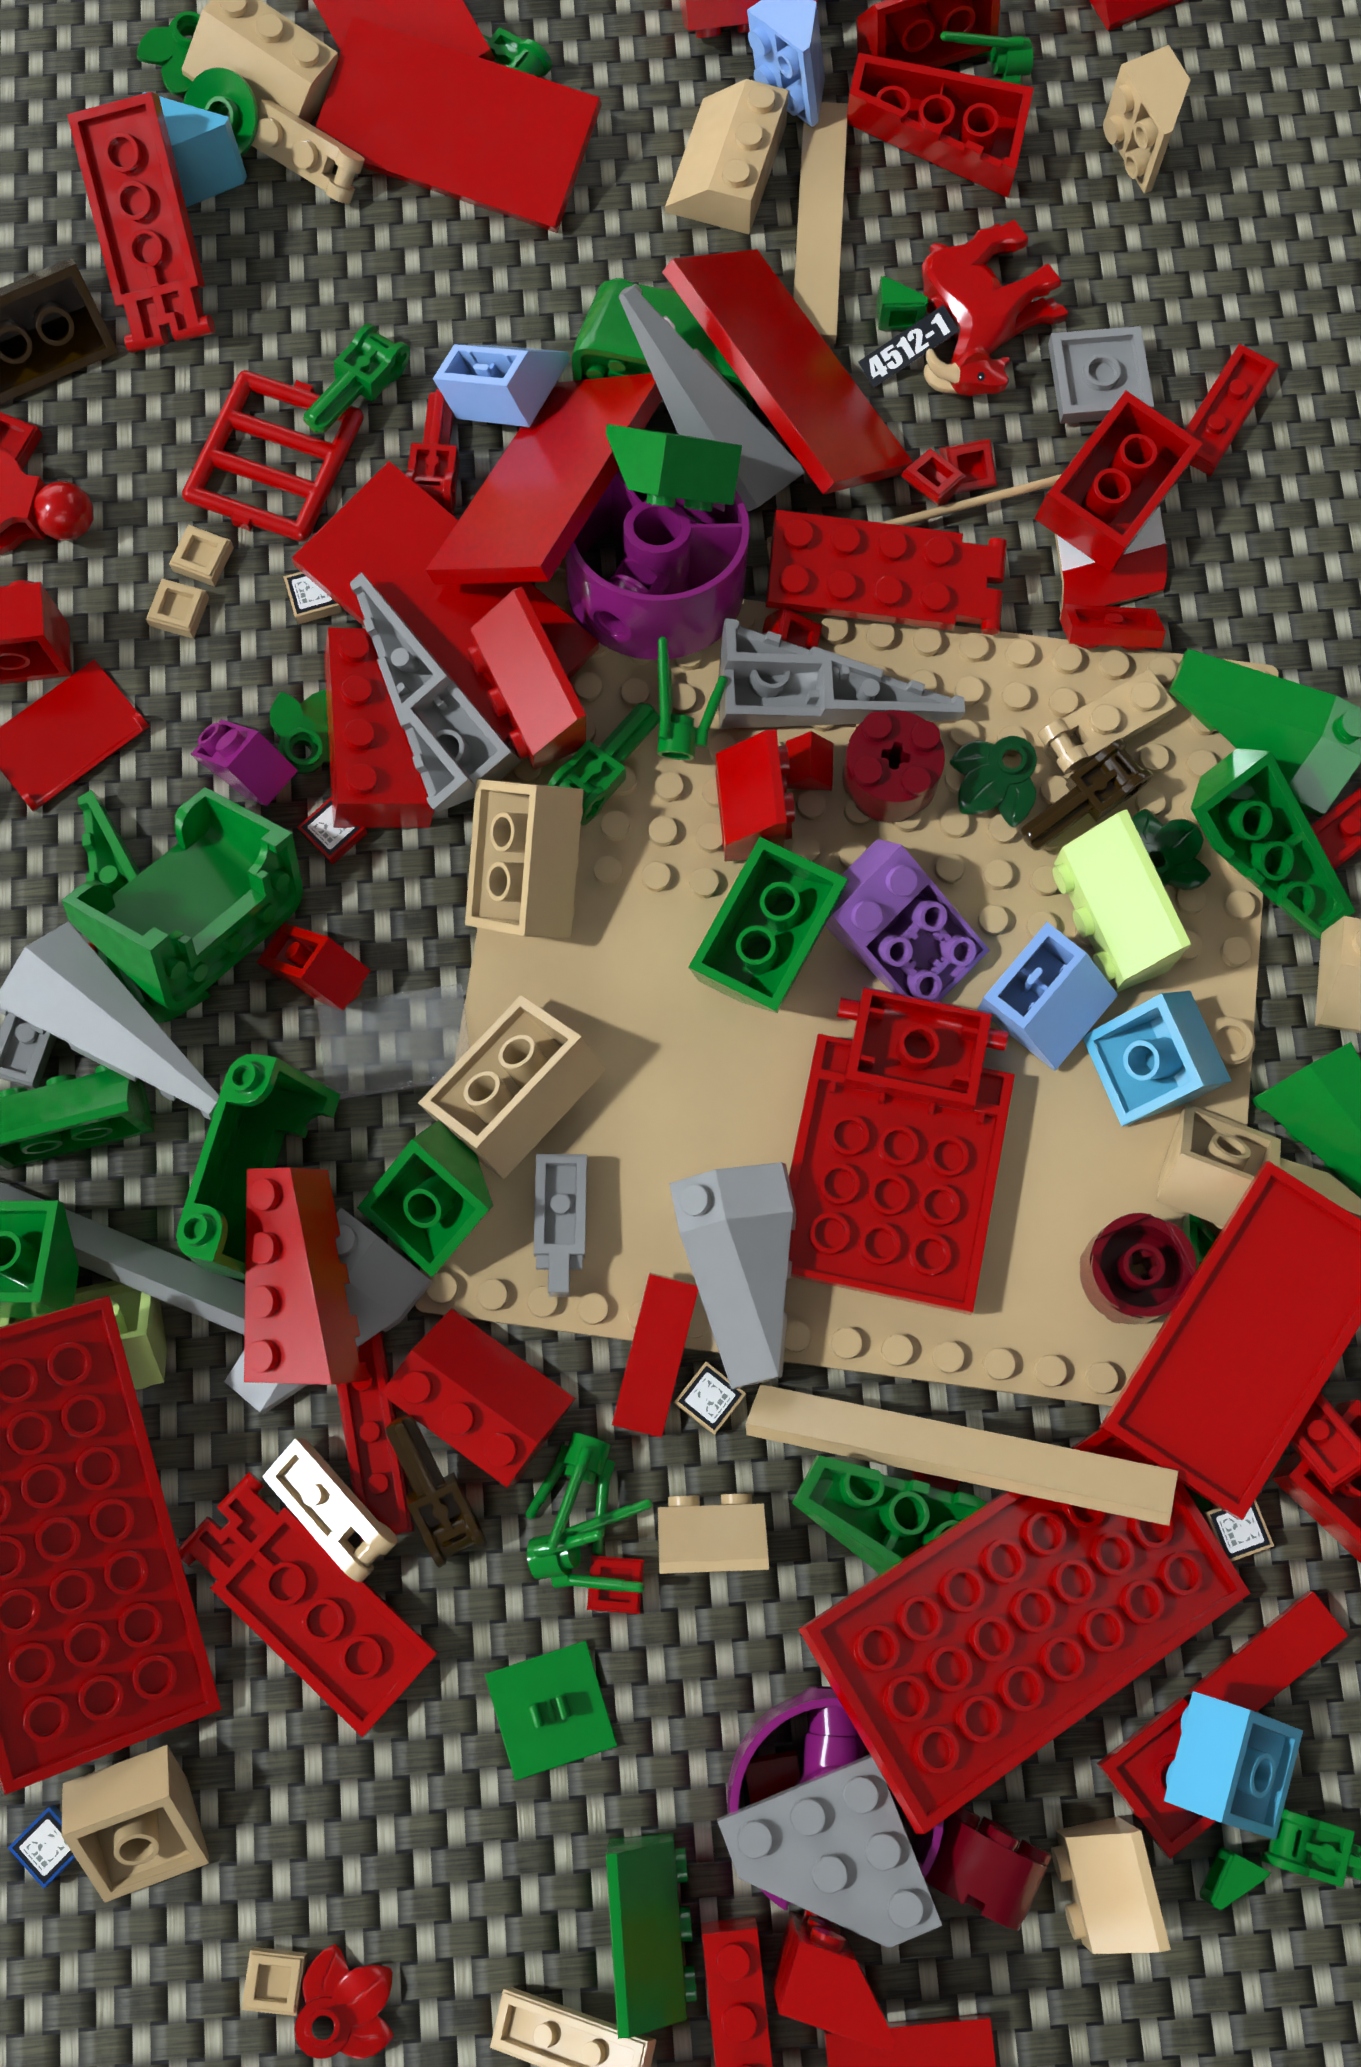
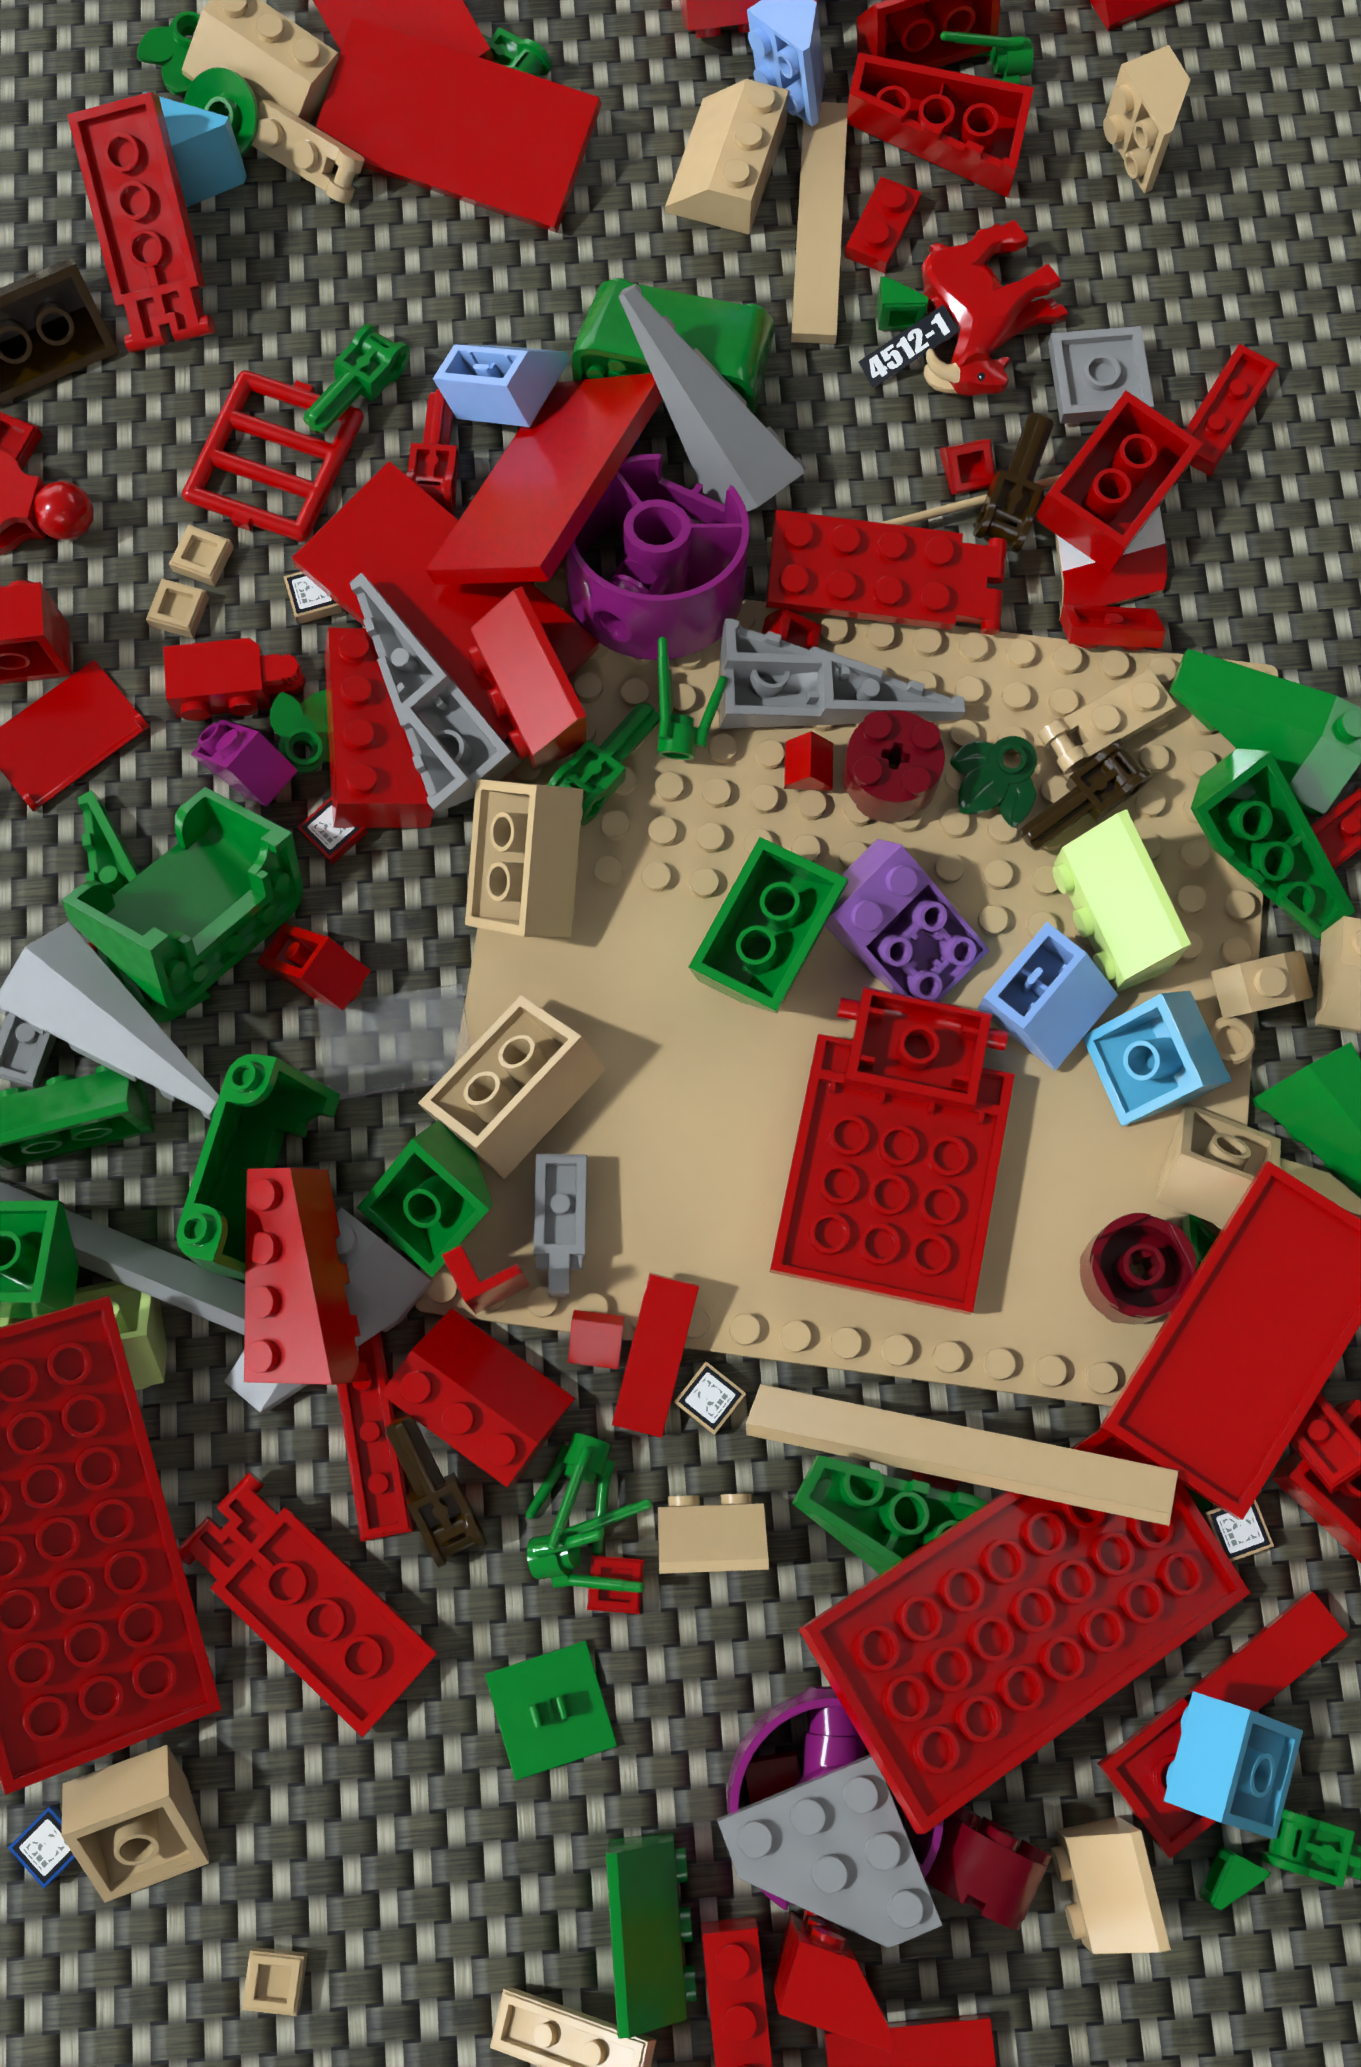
plate [262,1438,398,1582] -> none
red plate [294,1944,394,2059] -> none
green slope [606,424,742,512] -> none
red tile [662,249,913,495] -> none
light grey wedge [669,1162,796,1389] -> none
red slope [715,729,795,862] -> none
red slope [901,448,966,507] -> none
dark green plate [1132,809,1211,891] -> none
none -> red hinge [163,638,307,721]
none -> red panel [442,1245,530,1314]
none -> tile [568,1310,625,1369]
none -> red plate [845,176,922,273]
none -> dark brown connector [973,413,1054,553]
none -> tan slope [1211,950,1314,1018]

